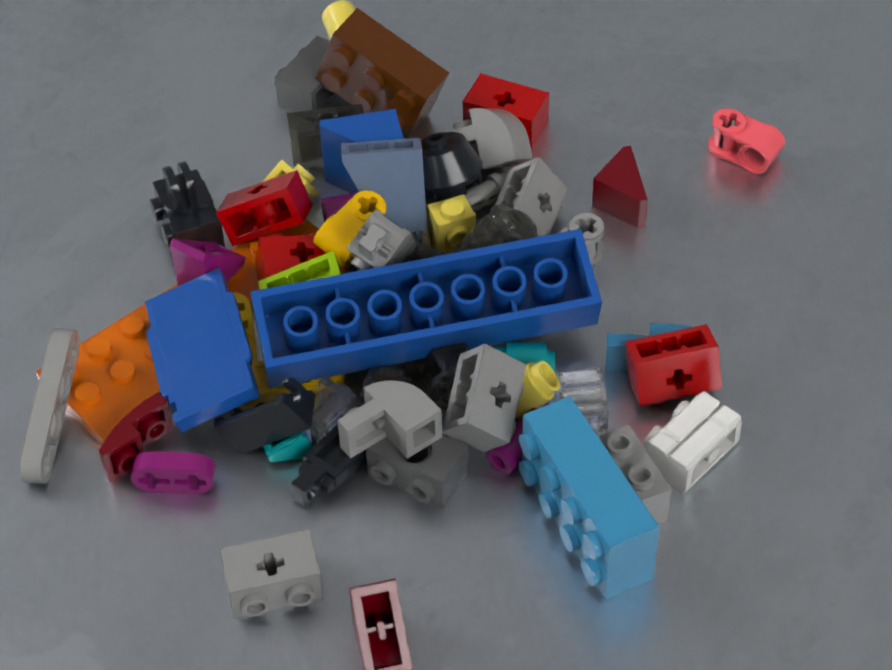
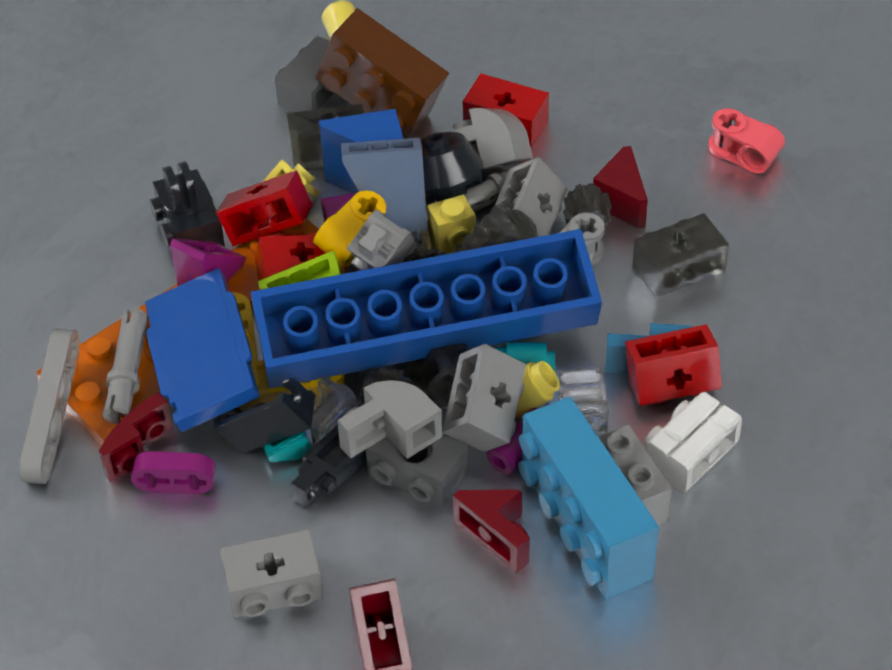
none -> light grey pin [102,308,149,424]
none -> dark red slope [453,489,530,574]
none -> clear smoke gear [563,183,612,228]
none -> clear smoke brick [632,213,729,298]

